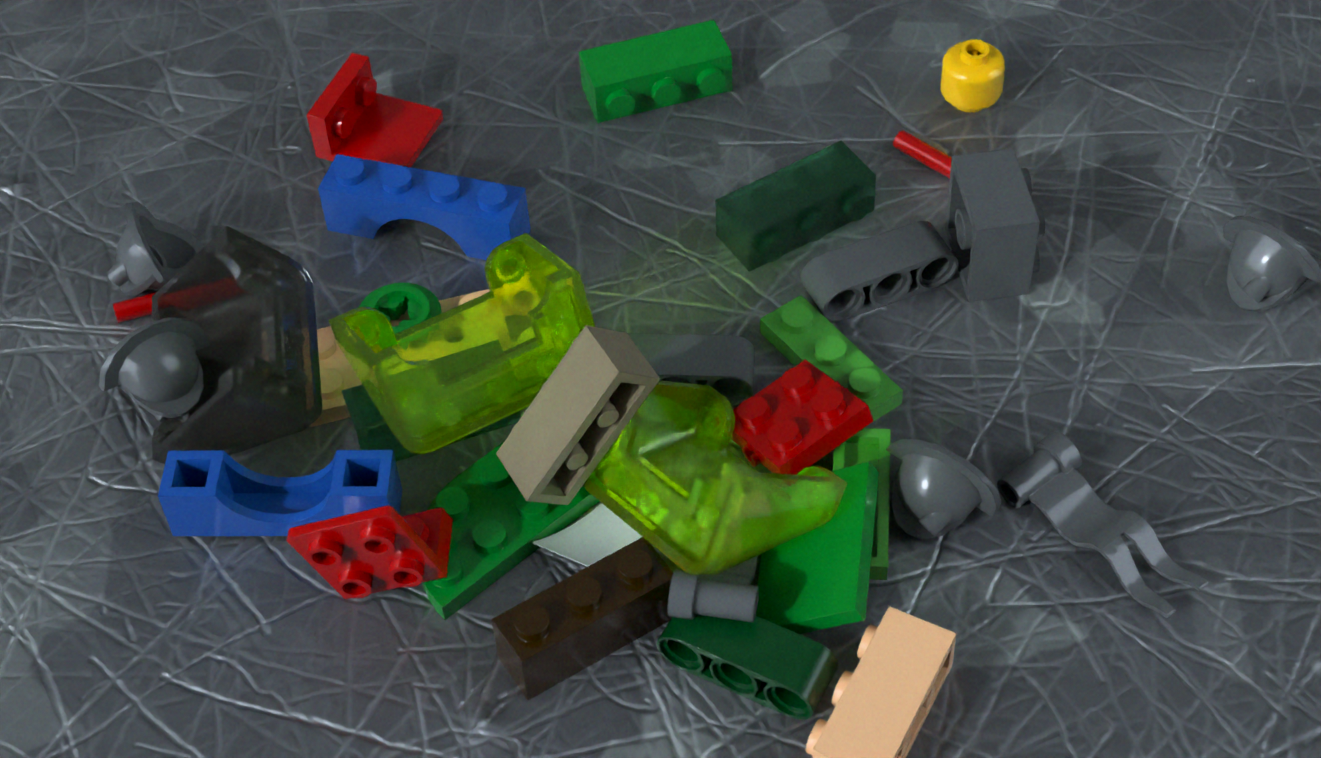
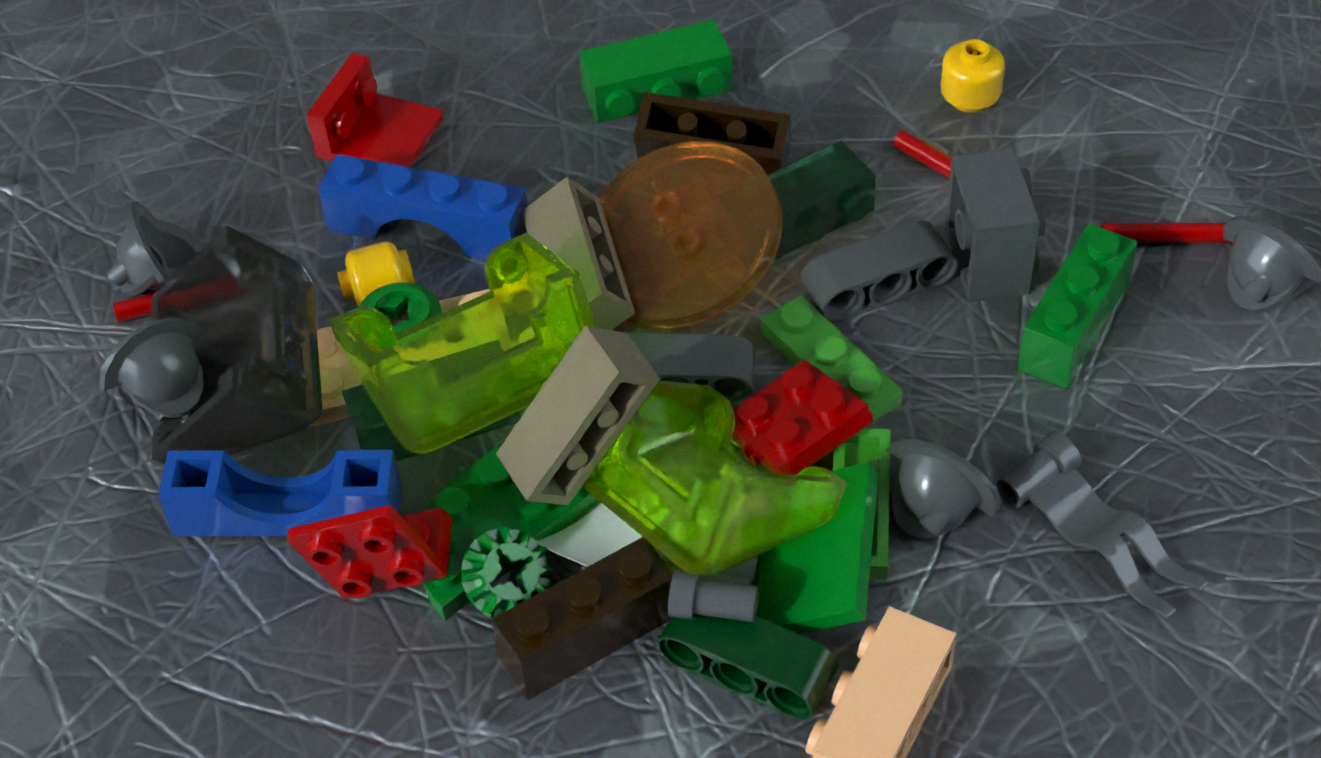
none -> yellow head [337,241,415,308]
none -> green gear [461,526,554,618]
none -> dark tan brick [522,177,635,339]
none -> clear orange plate [599,141,783,328]
none -> dark brown brick [634,92,791,185]
none -> green brick [1017,223,1138,389]
none -> red bar [1100,223,1232,243]

